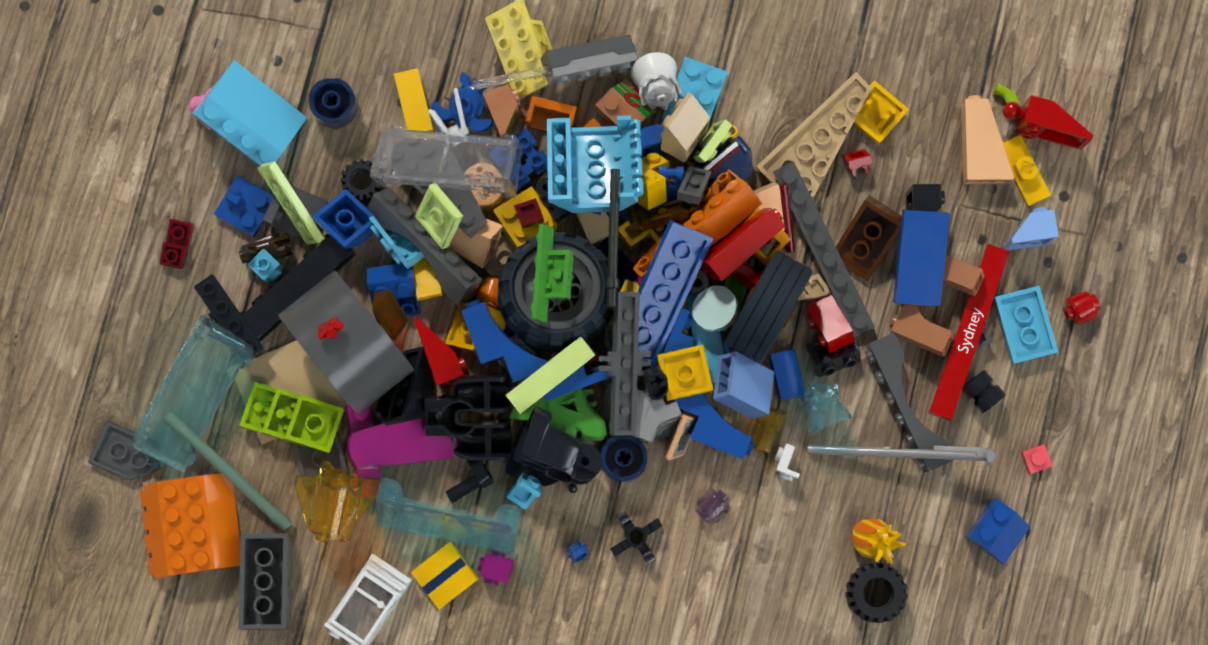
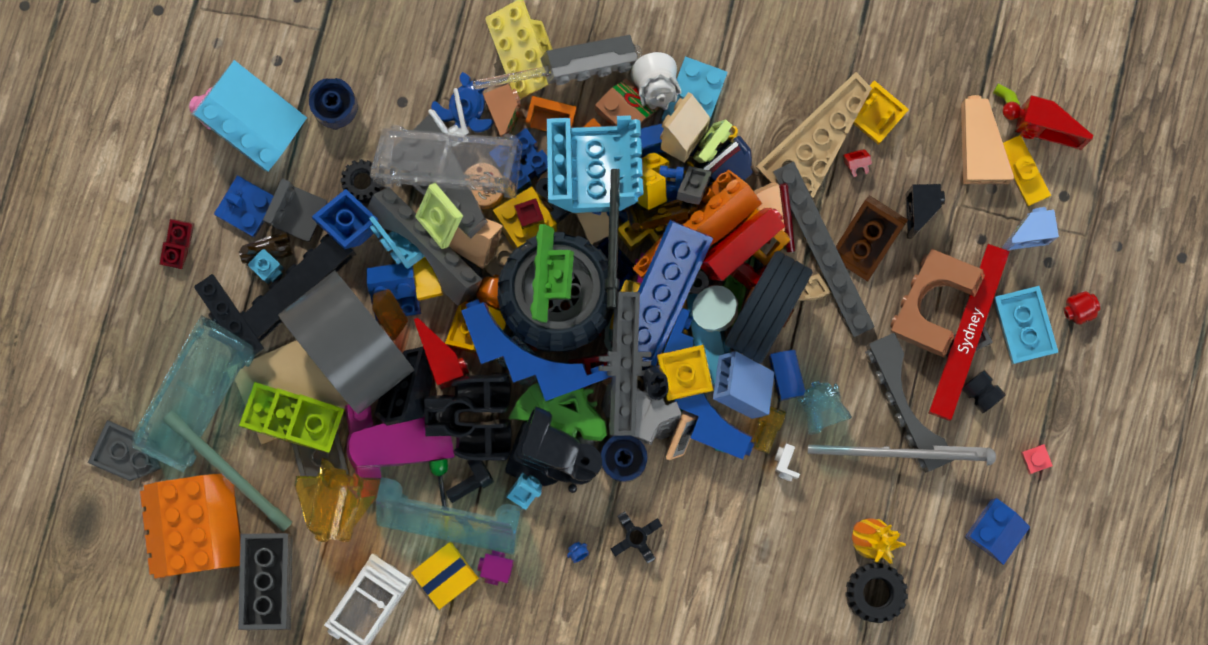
yellowish green tile [258,161,325,245] -> none
red plant [317,318,344,340] -> none
yellow piece [394,68,433,137] -> none
yellowish green tile [506,337,595,414] -> none
head [696,489,731,524] -> none
brick [806,295,854,353] -> none
black bracket [806,339,861,377] -> none
blue tile [893,209,950,306] -> none
none -> green hinge [429,459,450,516]

